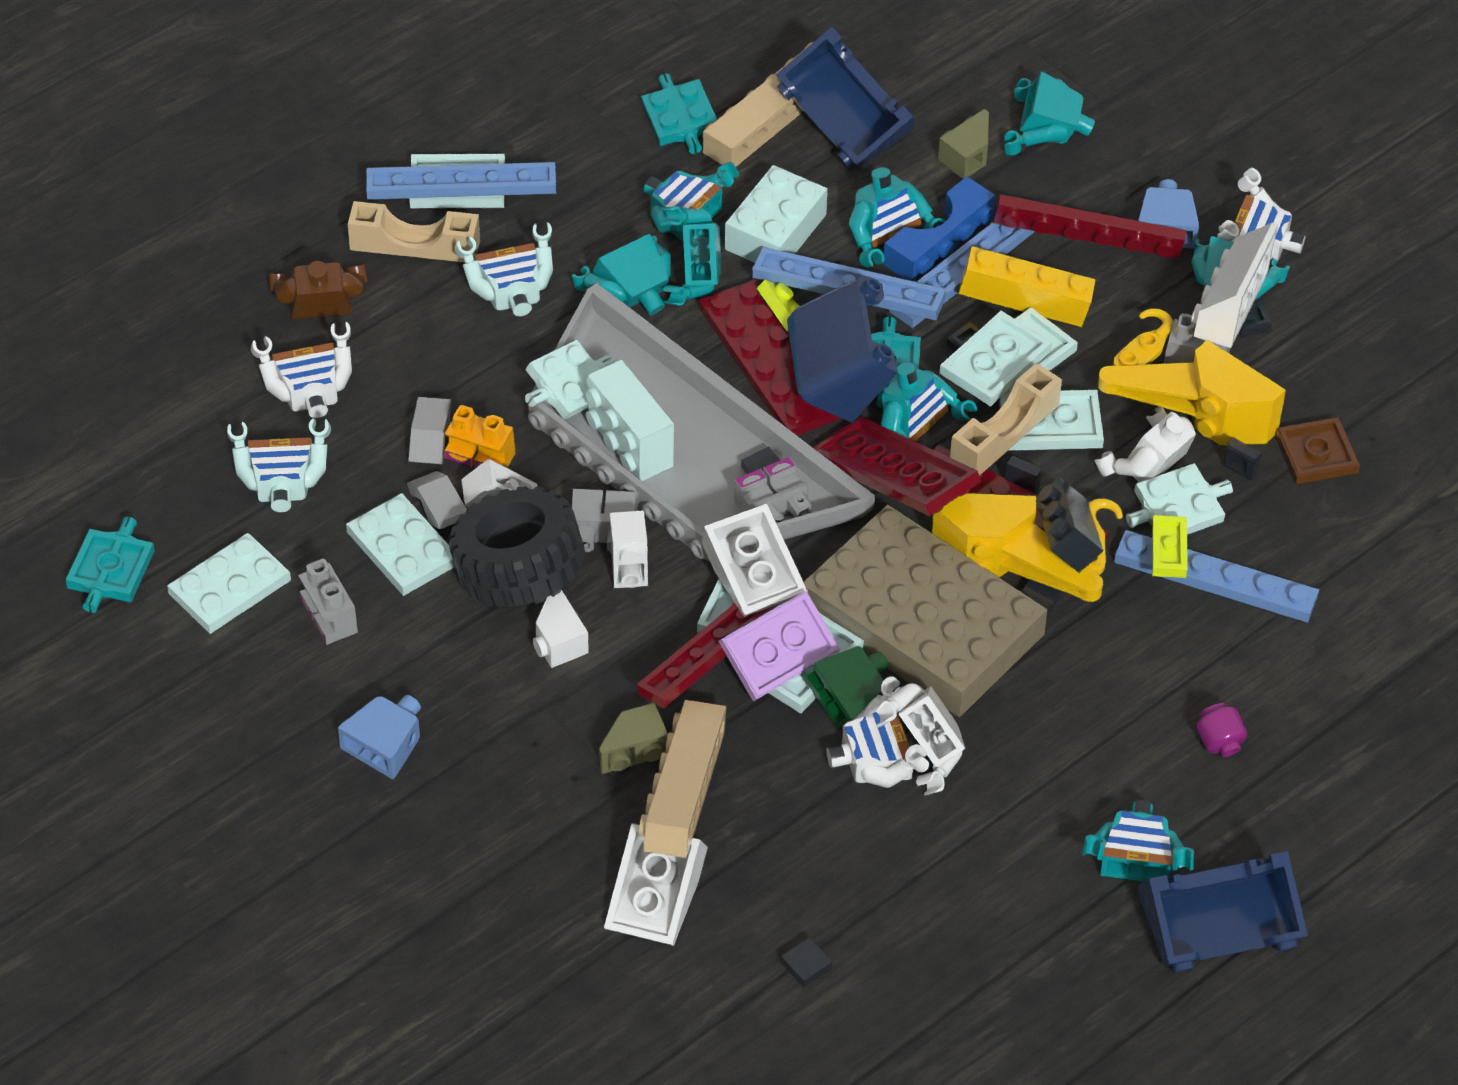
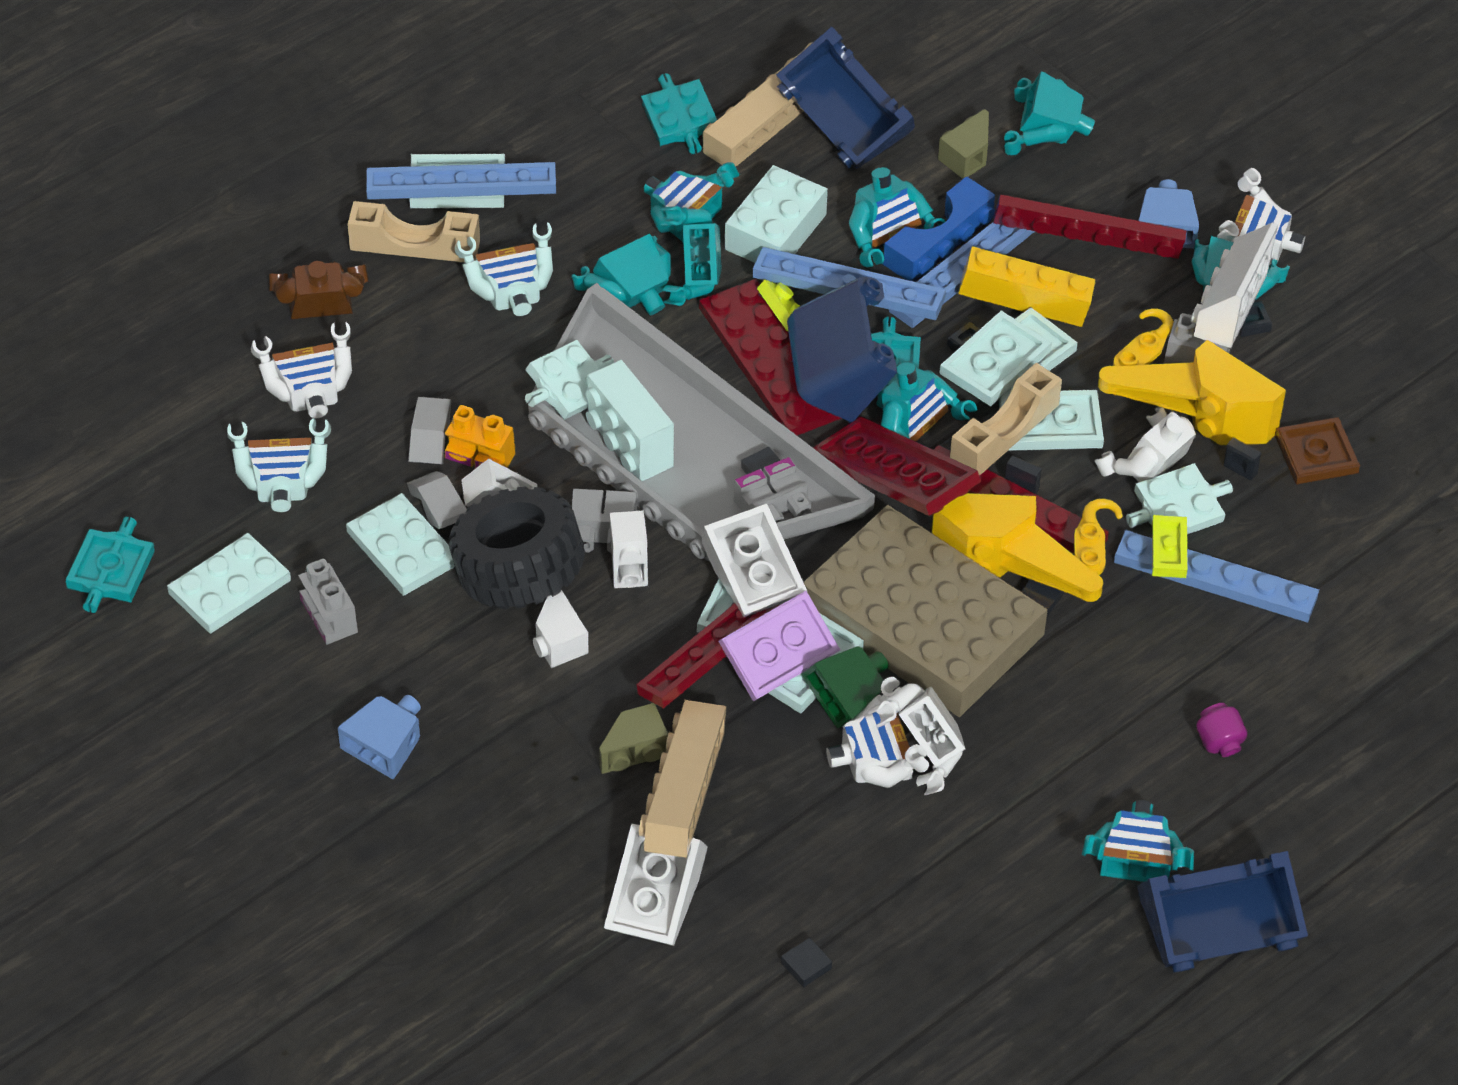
black brick [1036,477,1104,573] -> none

